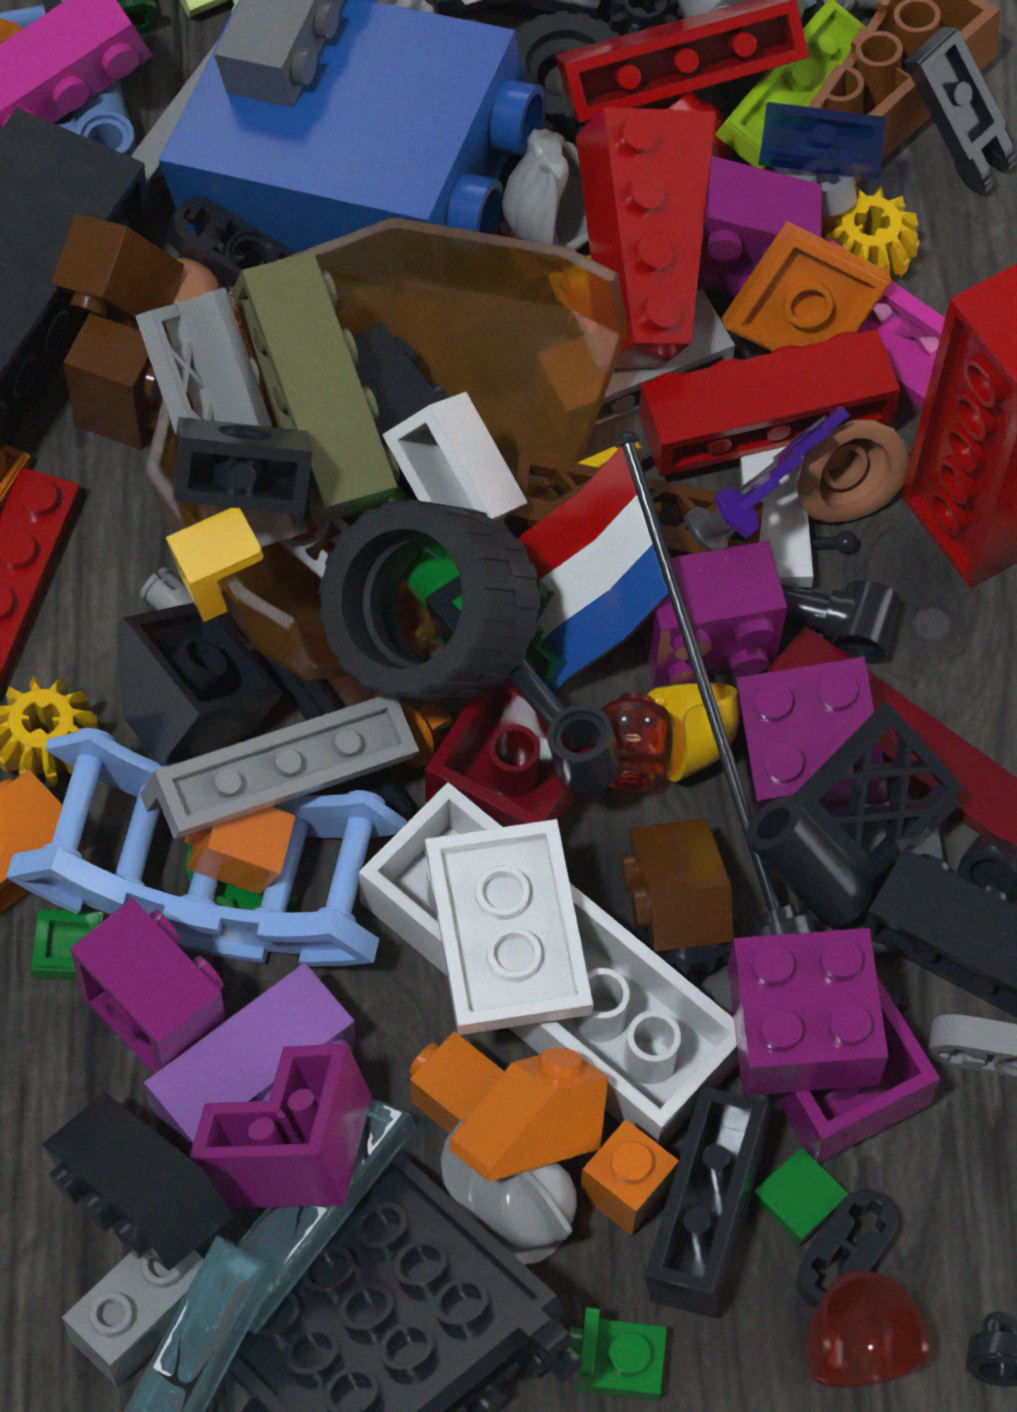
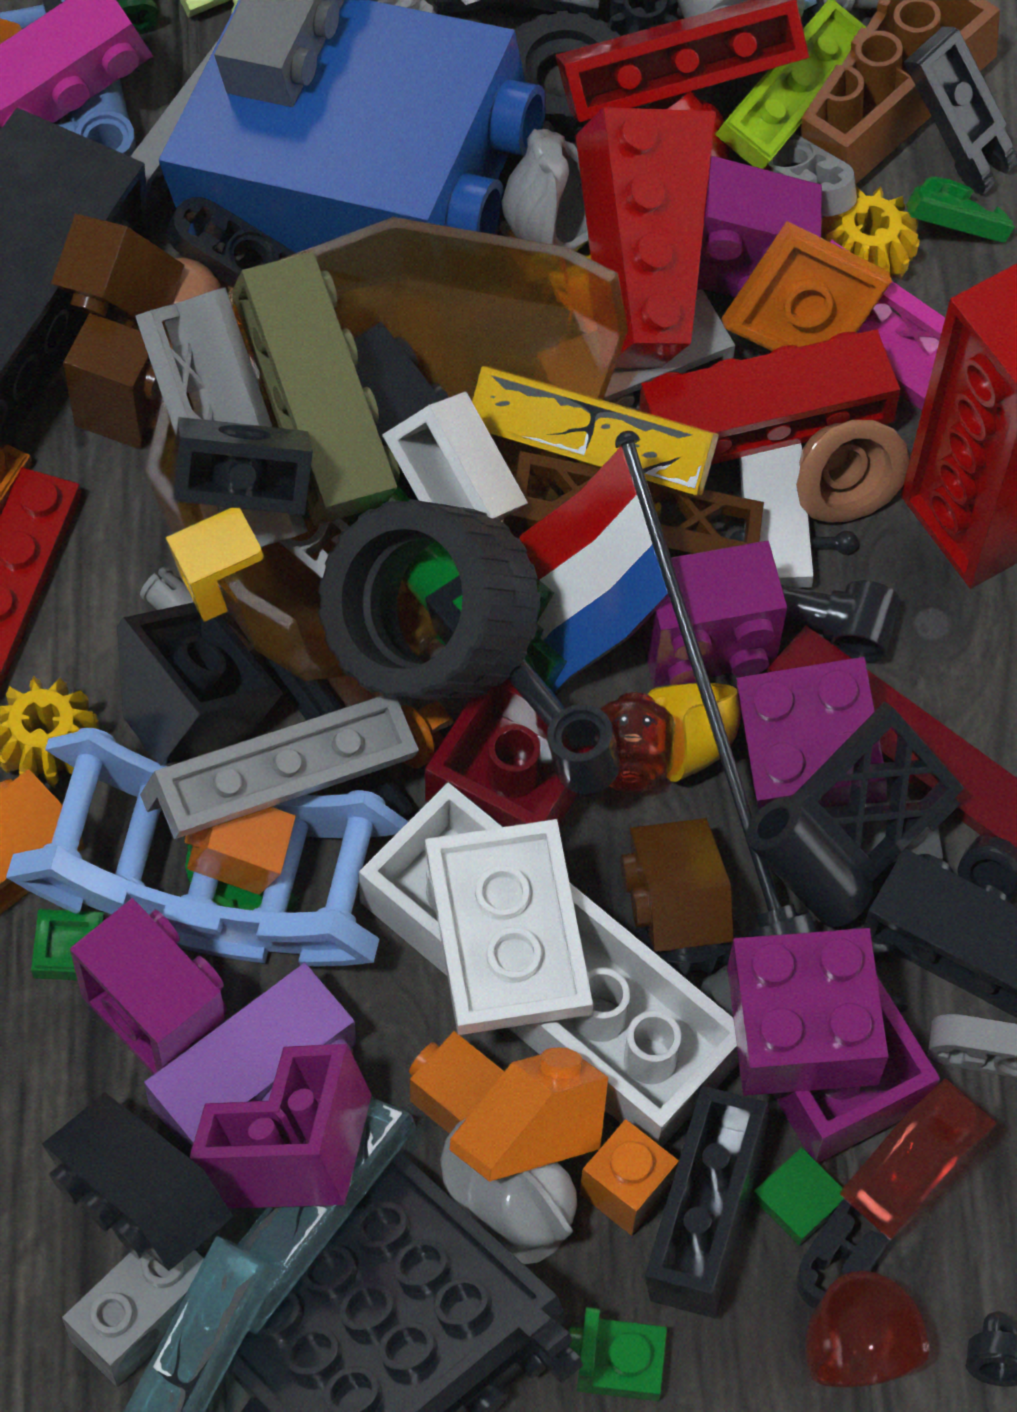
dark purple piece [683,405,850,551] -> none
clear blue plate [758,102,887,180] -> none
none -> yellow tile [472,366,719,495]
none -> clear red slope [840,1078,997,1240]
none -> green tile [906,177,1015,243]

